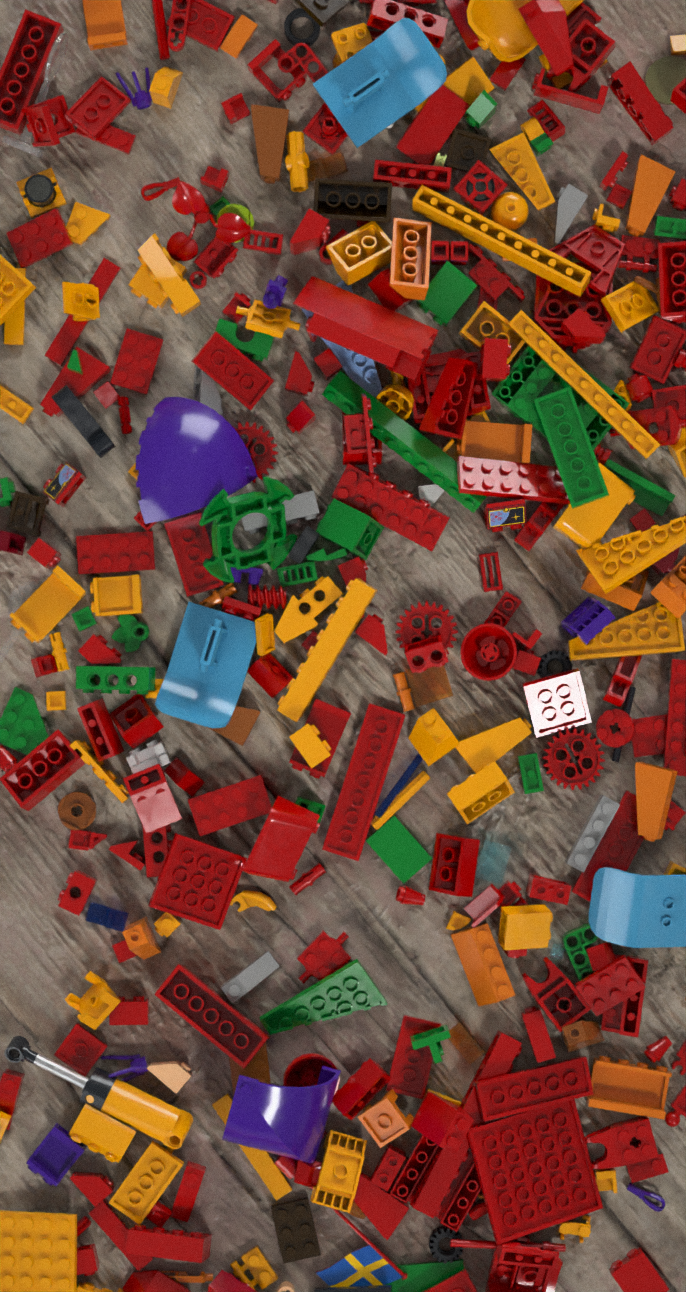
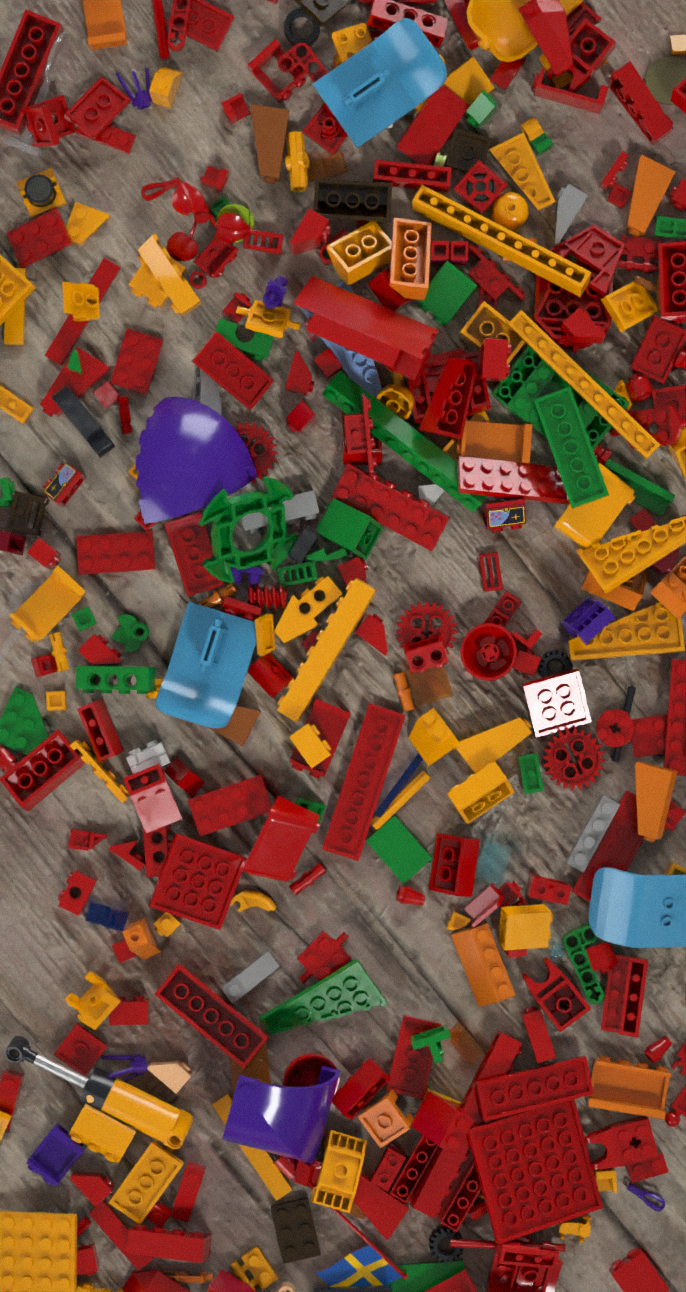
dark orange plate [58,792,97,830] -> none
light orange panel [90,574,143,617] -> none
red slope [109,694,164,749] -> none
orange slope [220,14,258,59] -> none
red slope [514,502,565,551] -> none
red slope [527,99,565,142] -> none
dark orange slope [562,1021,605,1053] -> none
red plate [575,954,646,1016] -> none
light orange bracket [592,204,620,232] -> none
red slope [602,655,642,707] -> none

